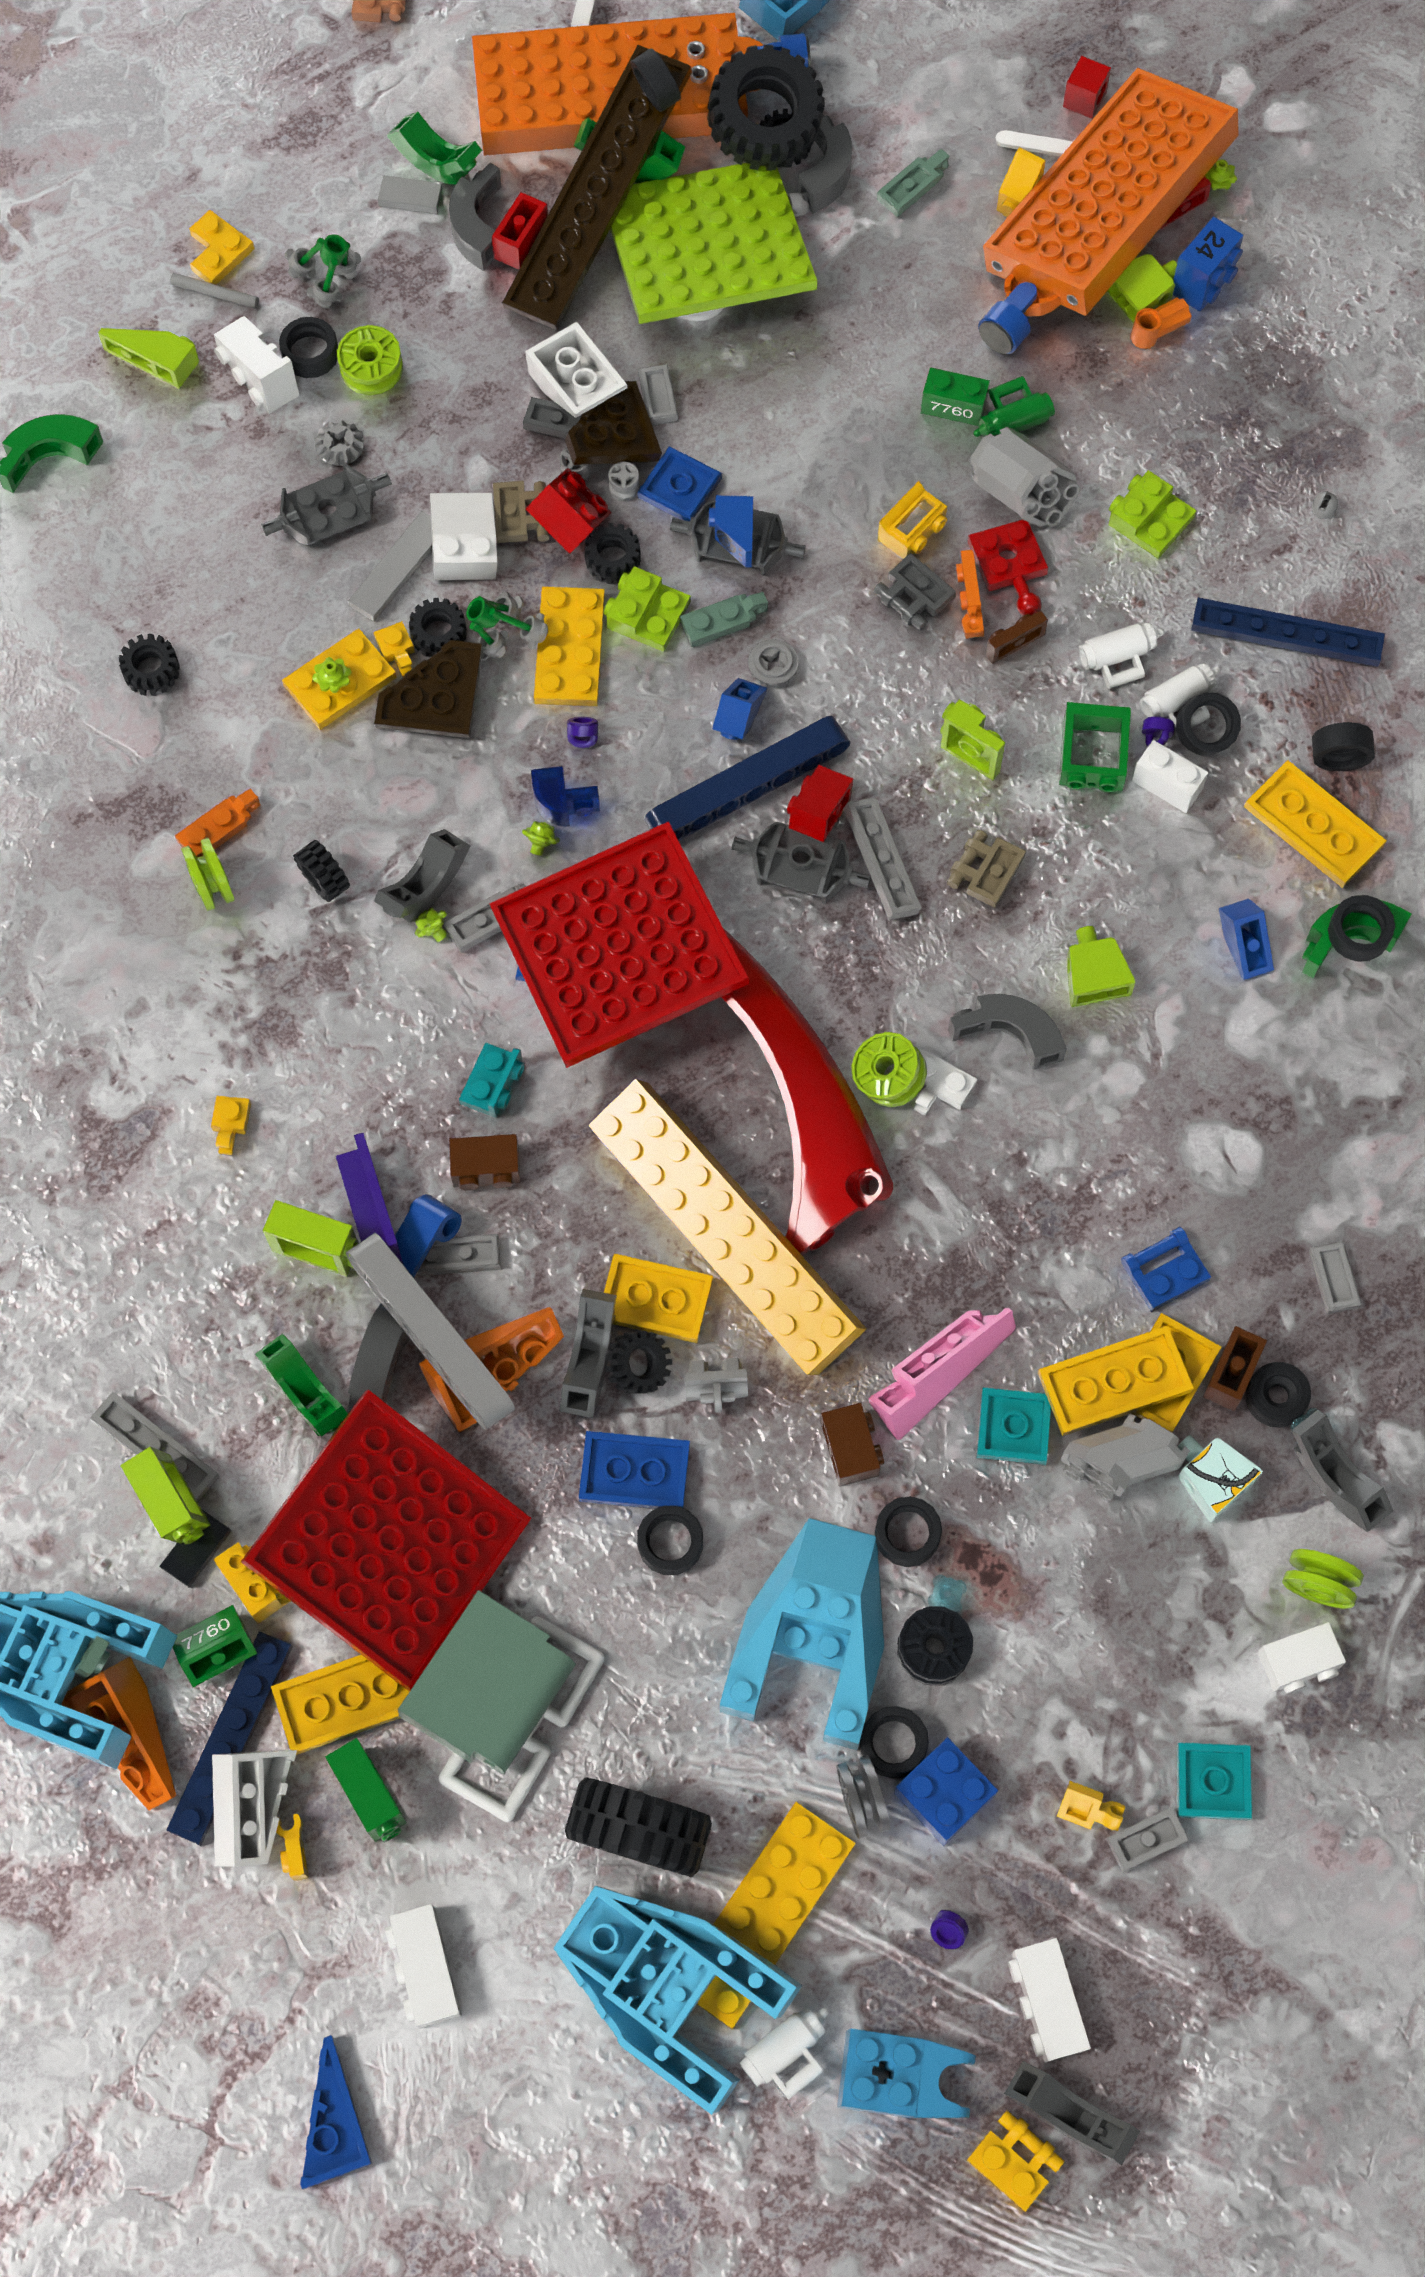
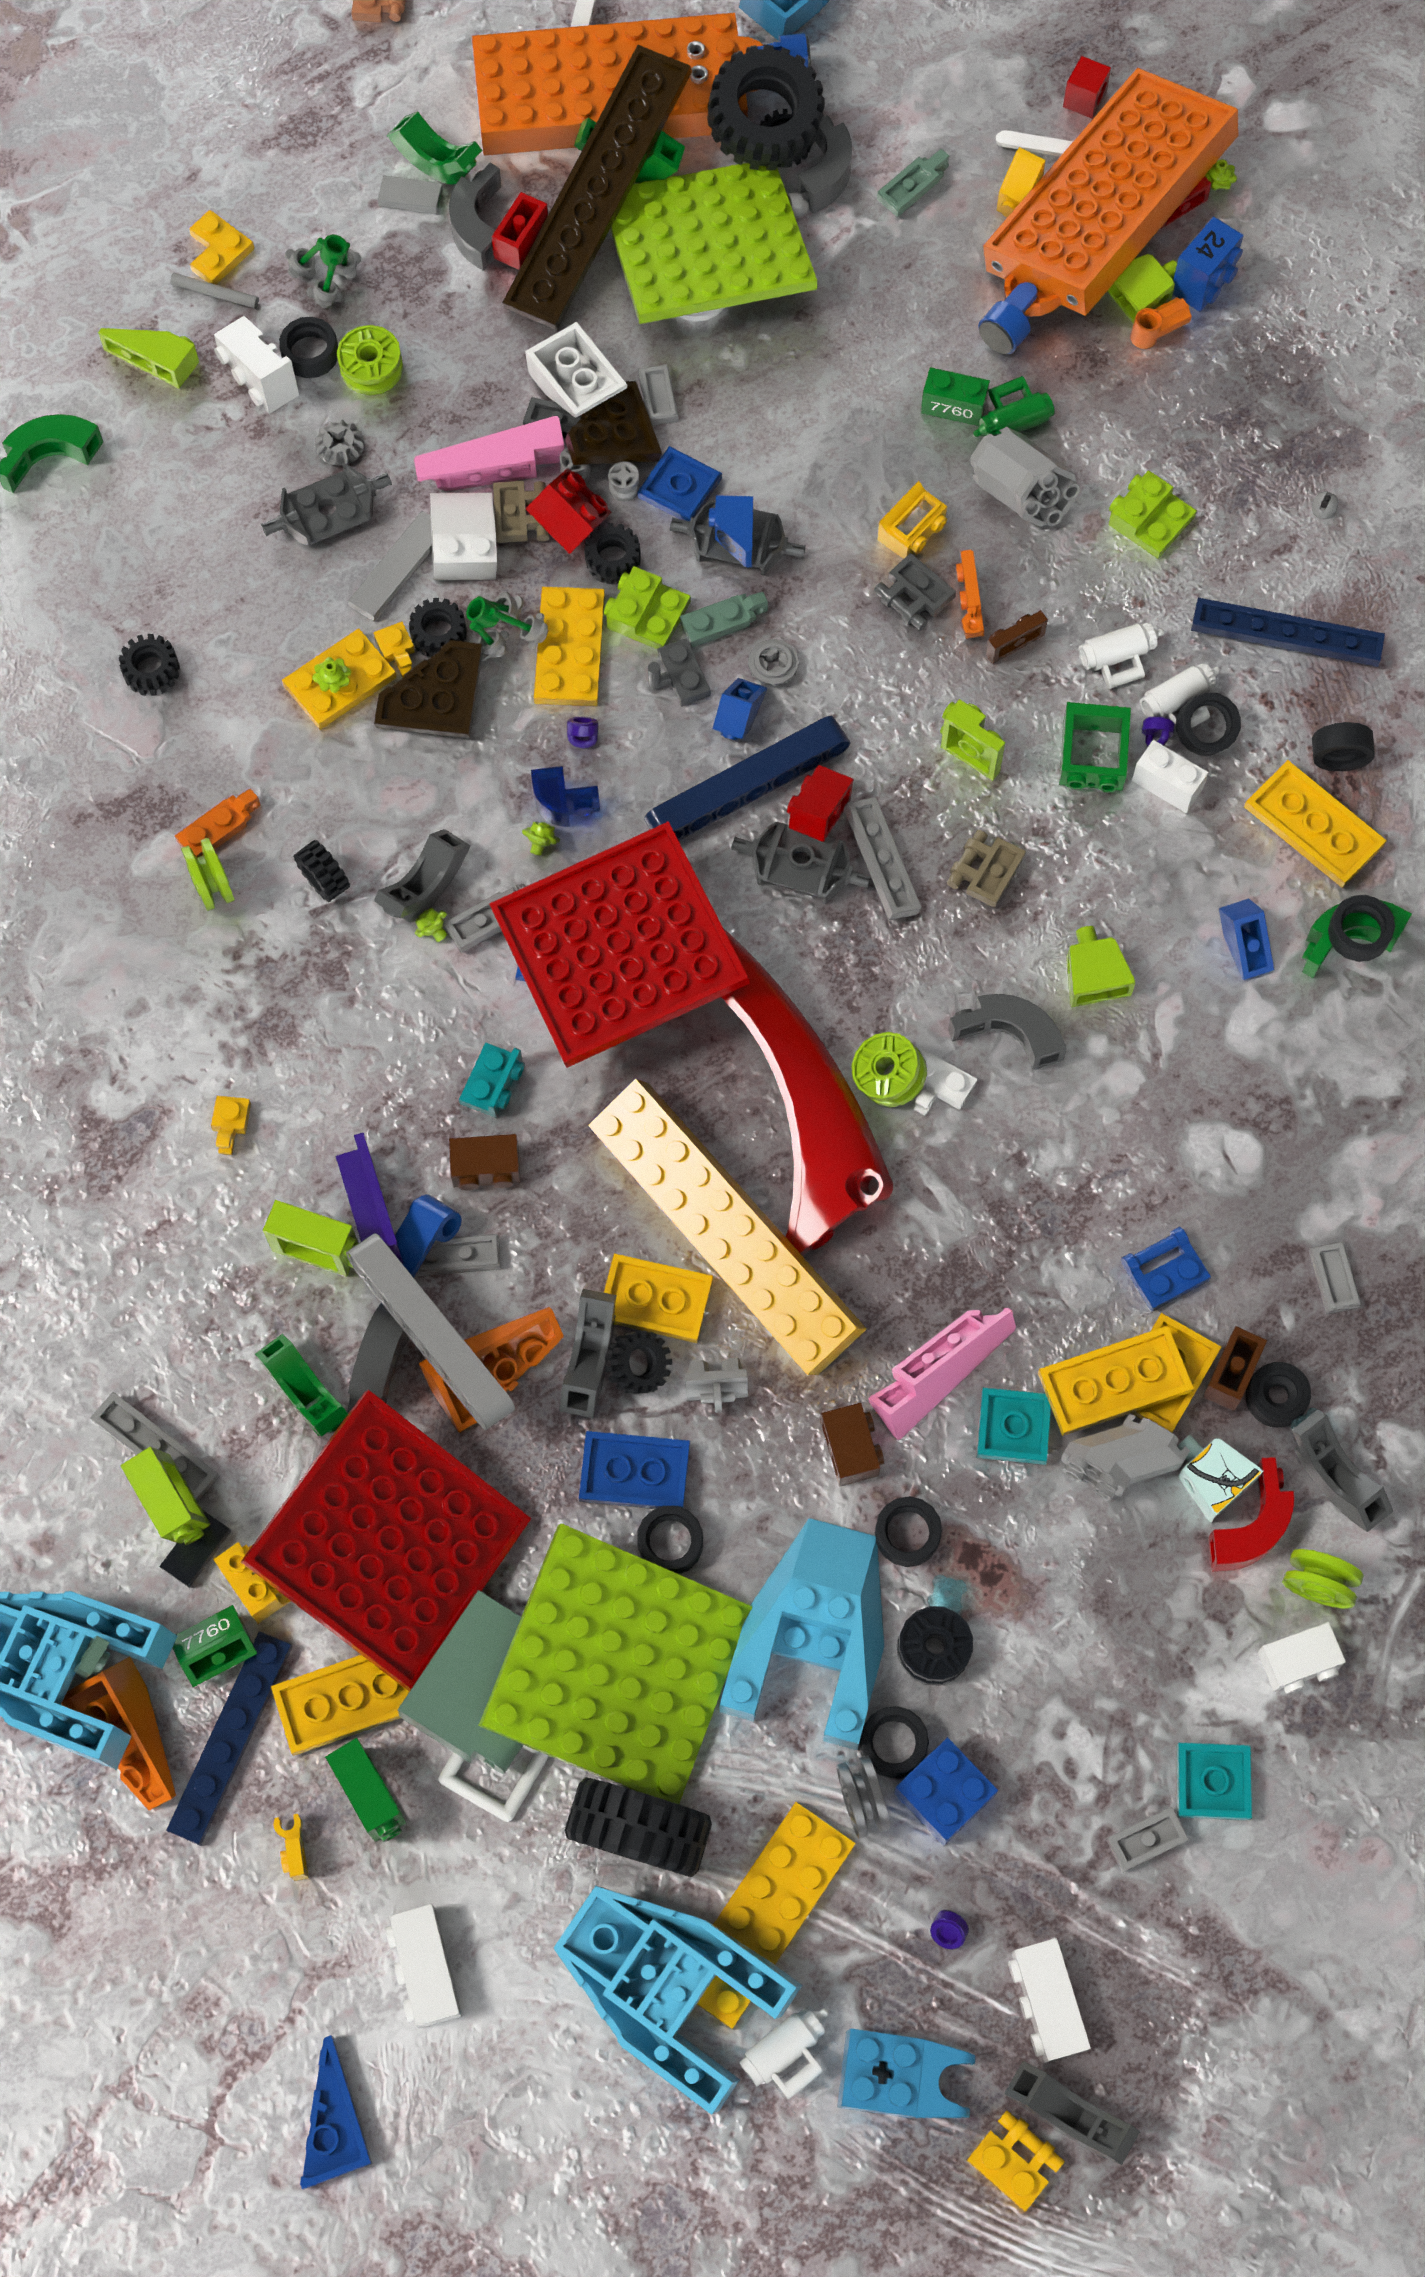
white wedge [212,1750,297,1867] -> none
black tyre [630,48,681,112] -> none
red plate [967,519,1048,616] -> none
yellow plate [1056,1781,1125,1831] -> none
none -> bright pink wedge [414,416,564,491]
none -> lime plate [478,1523,752,1804]
none -> dark grey plate [648,638,711,707]
none -> red arch [1208,1457,1294,1572]

